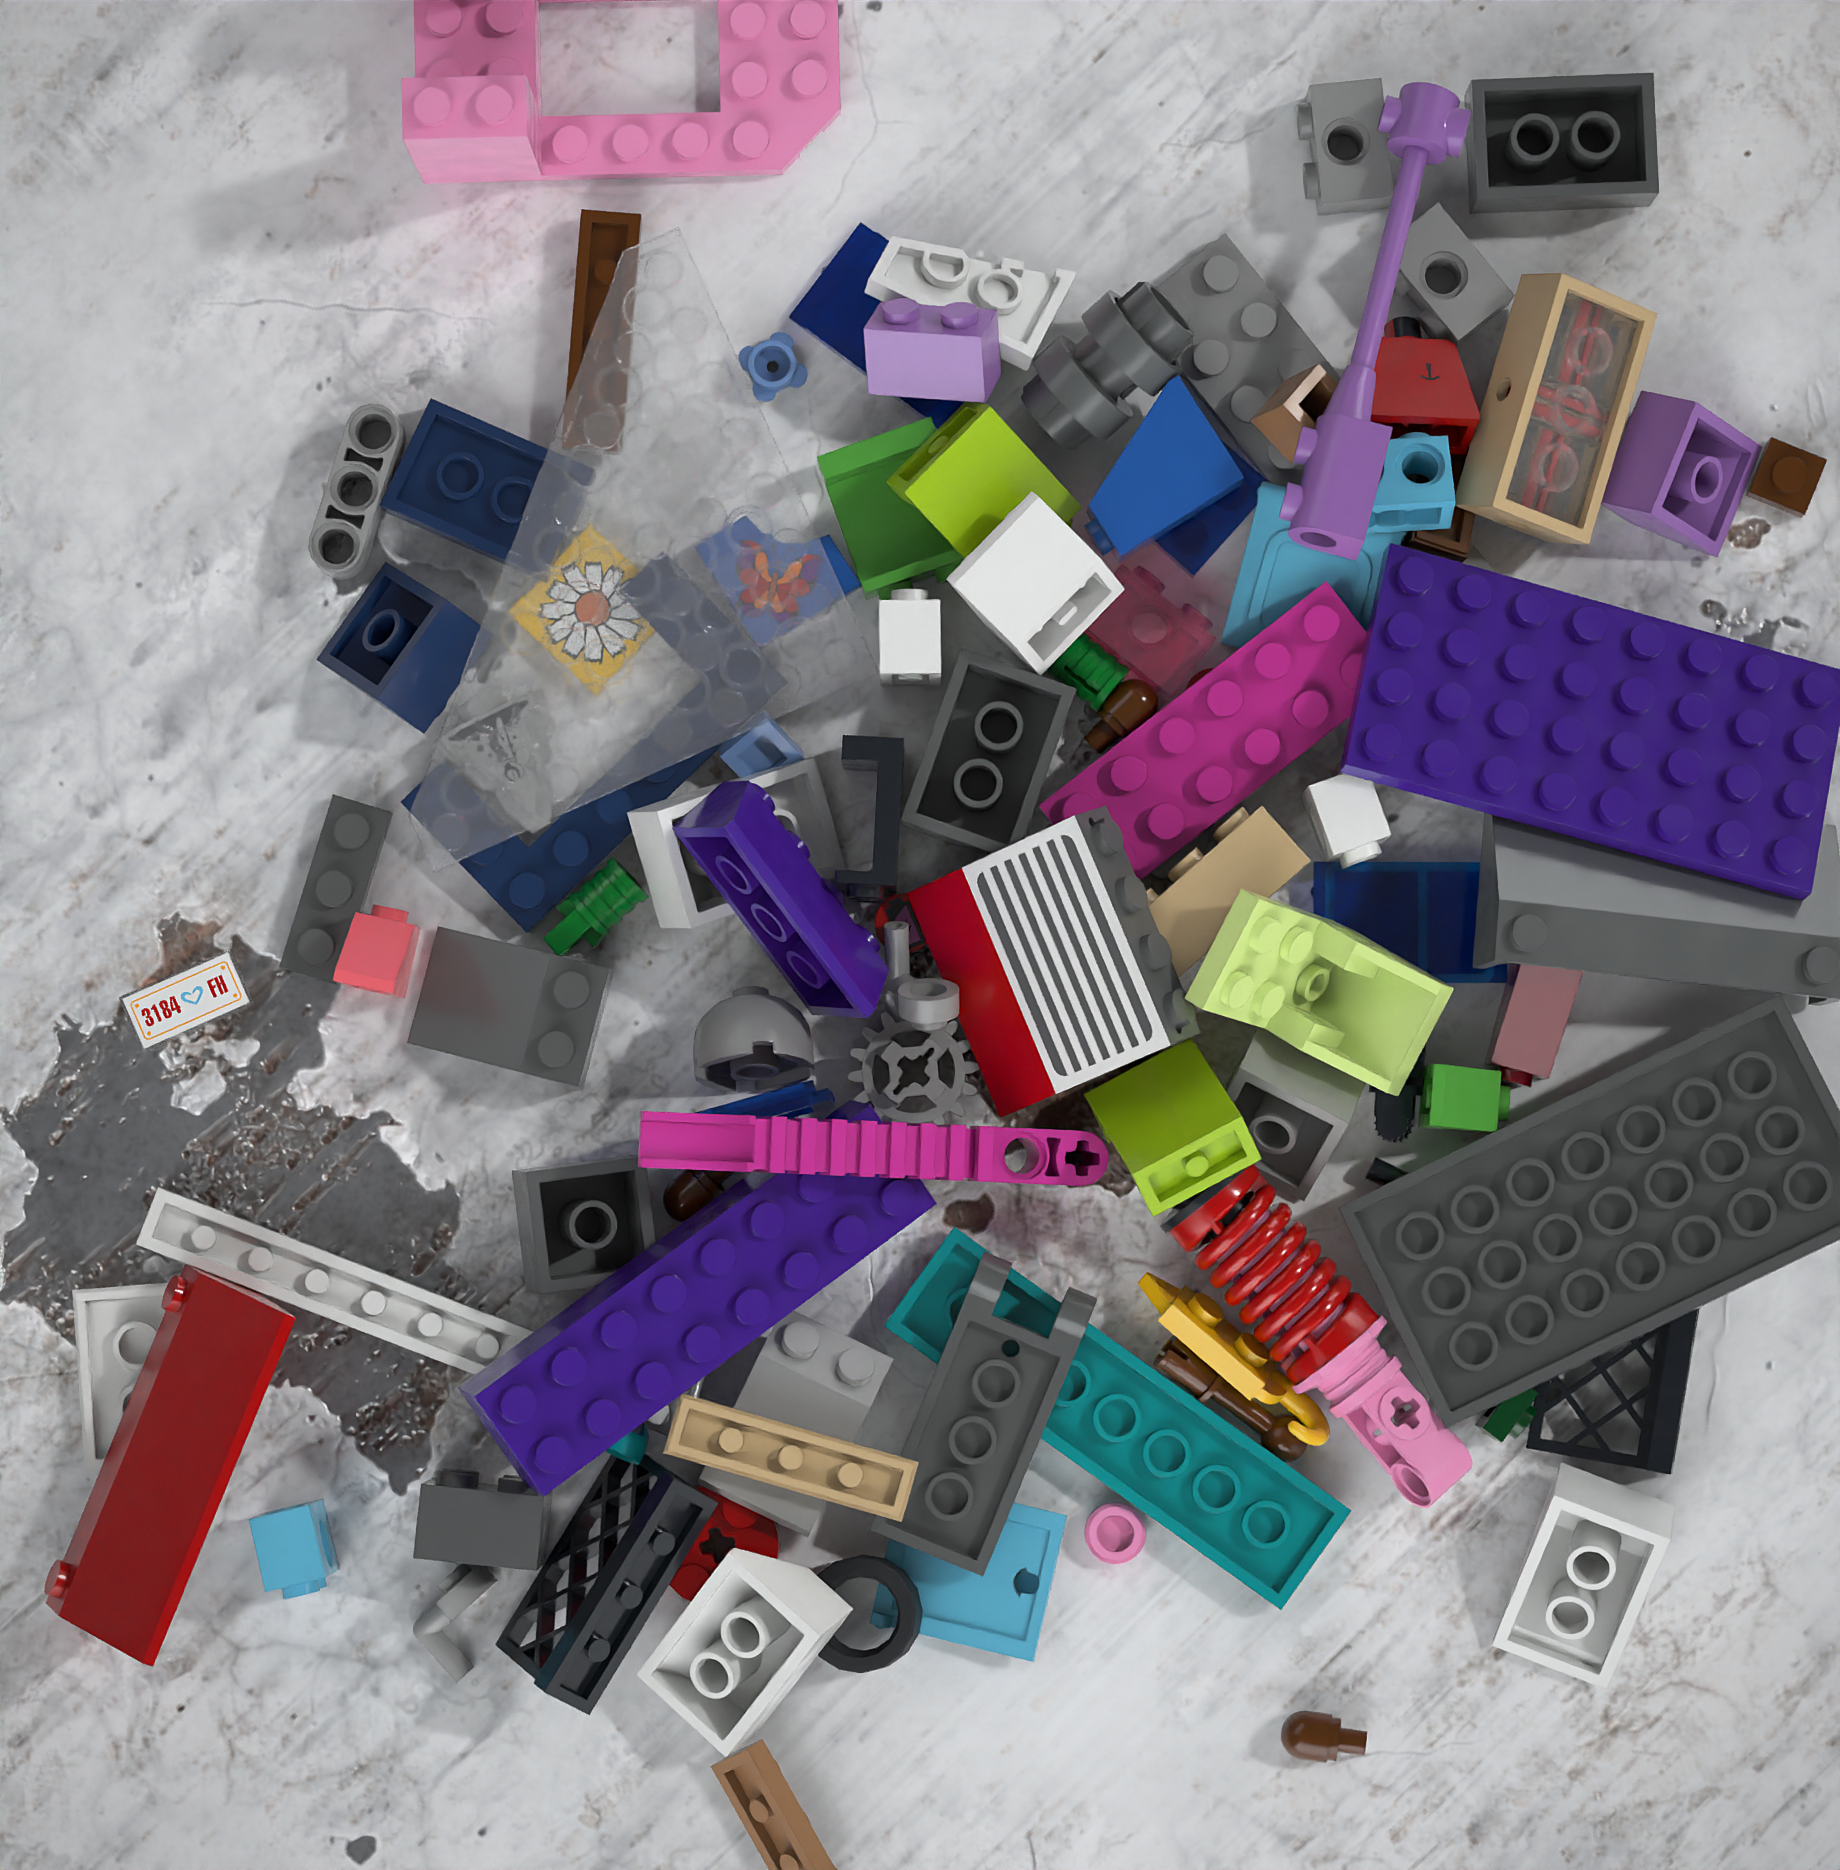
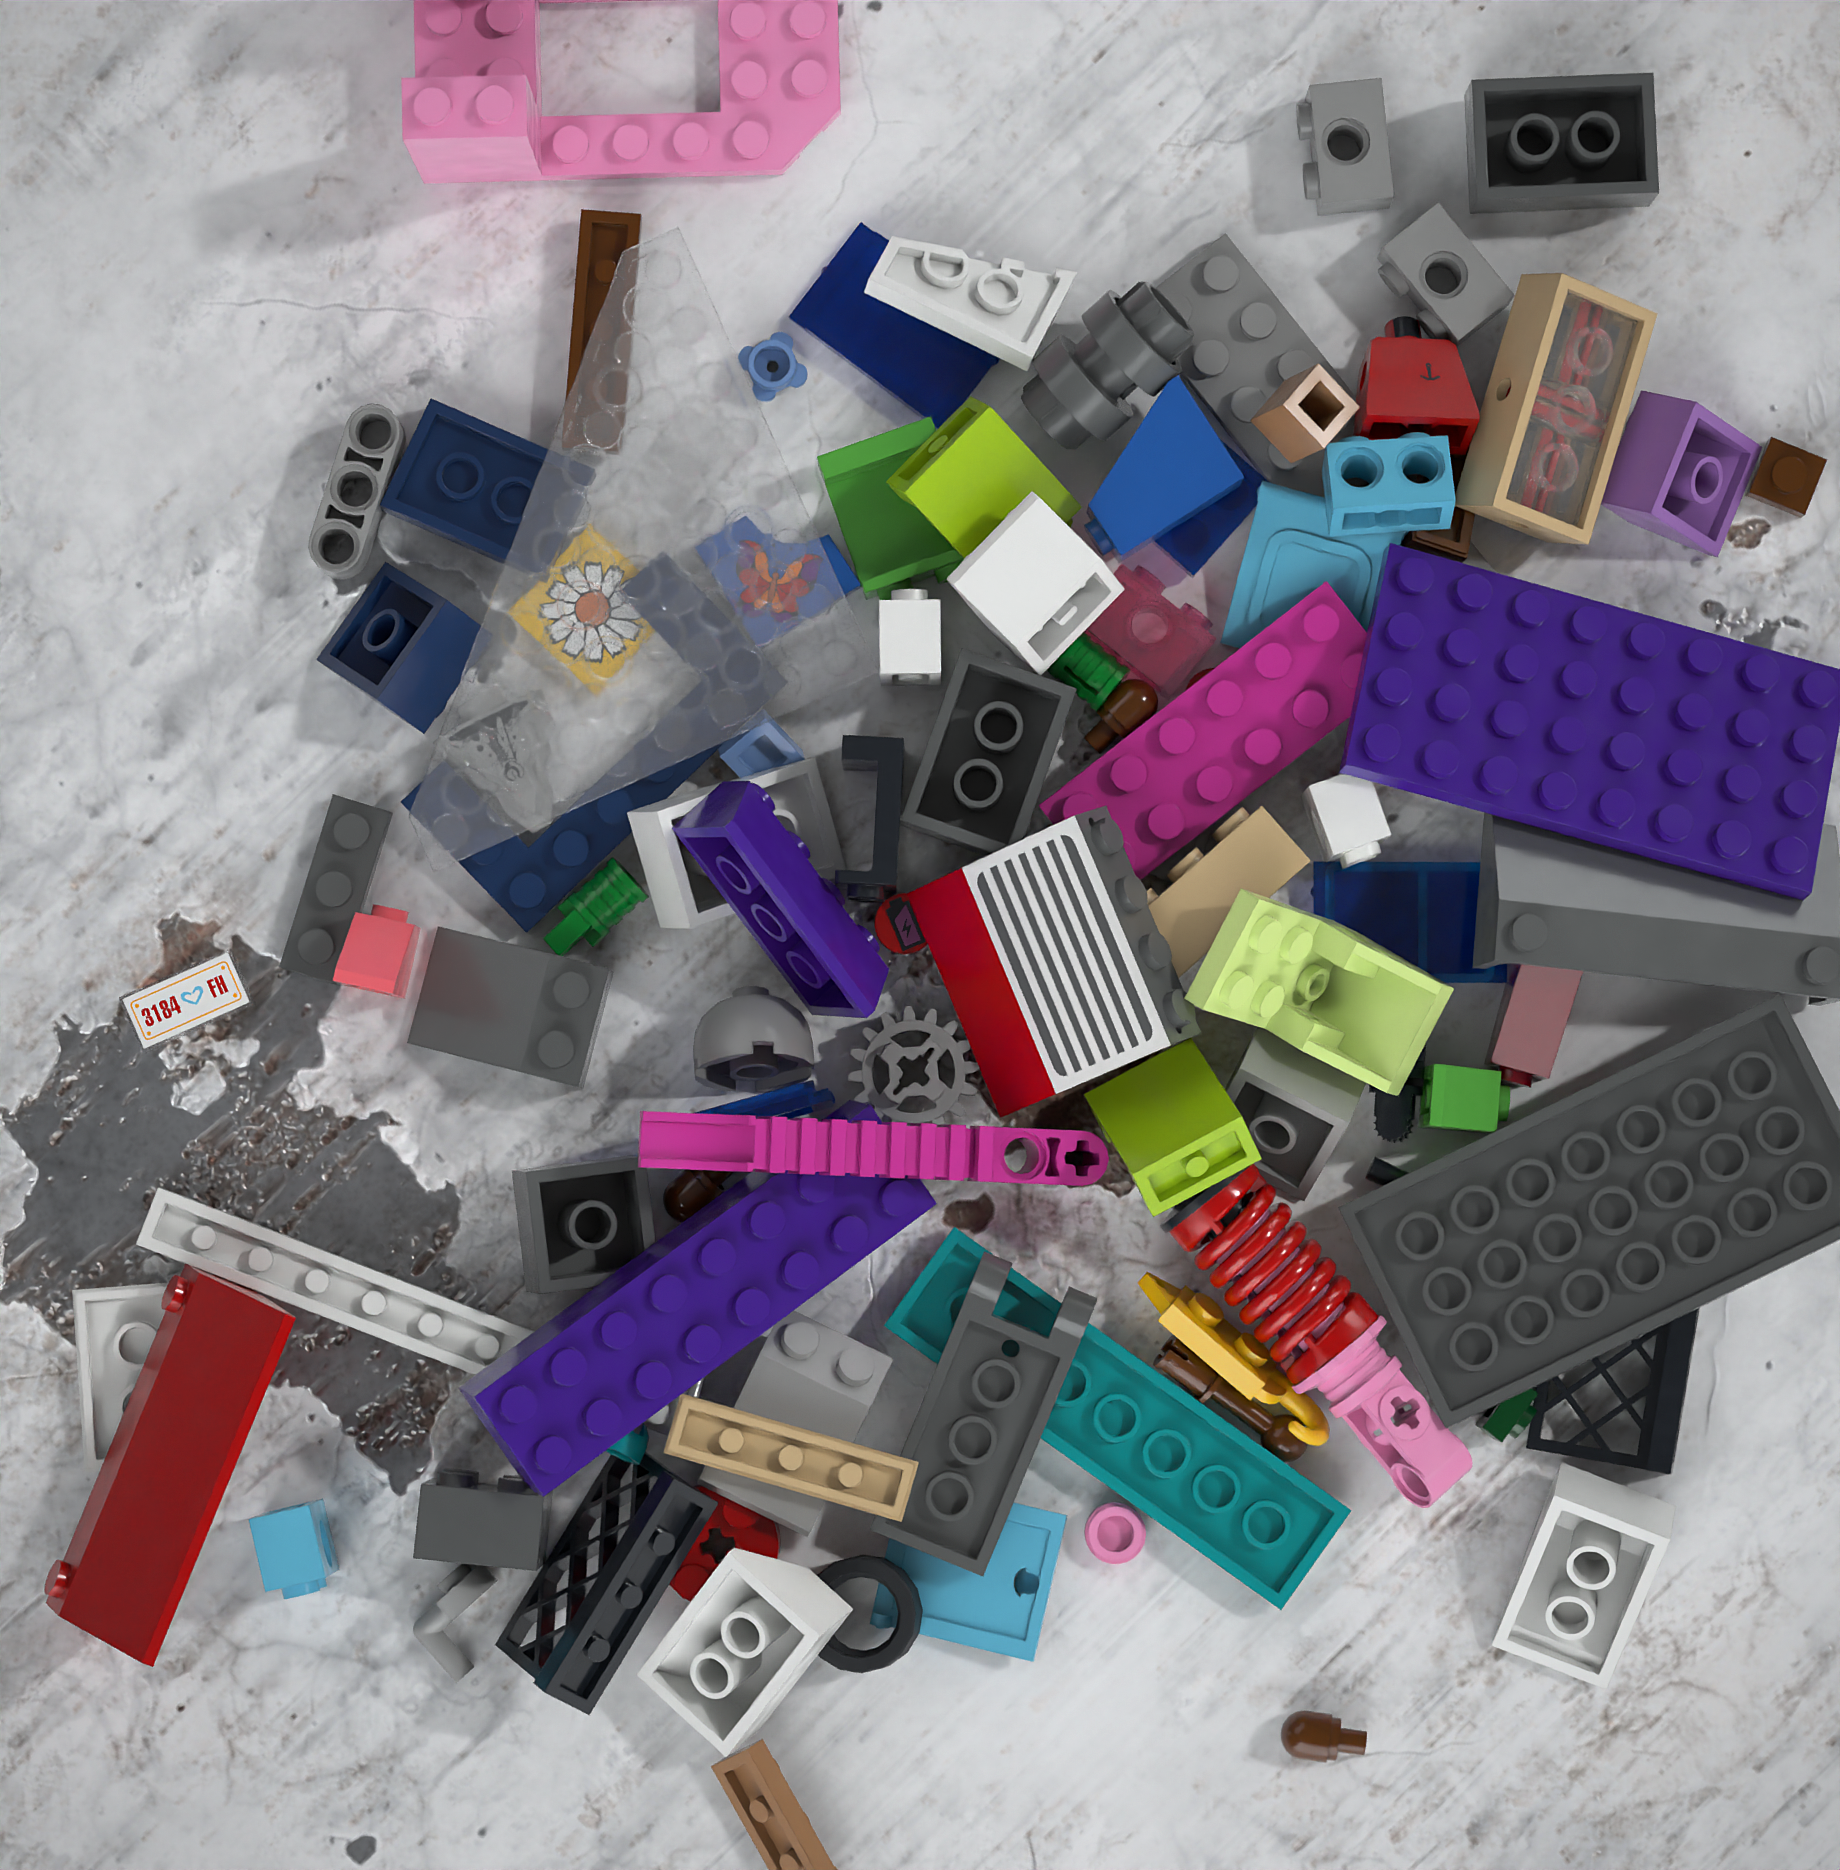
brick [863,298,1001,403] -> none
light grey plate [884,921,959,1030] -> none
medium lavender bar [1279,82,1471,561] -> none

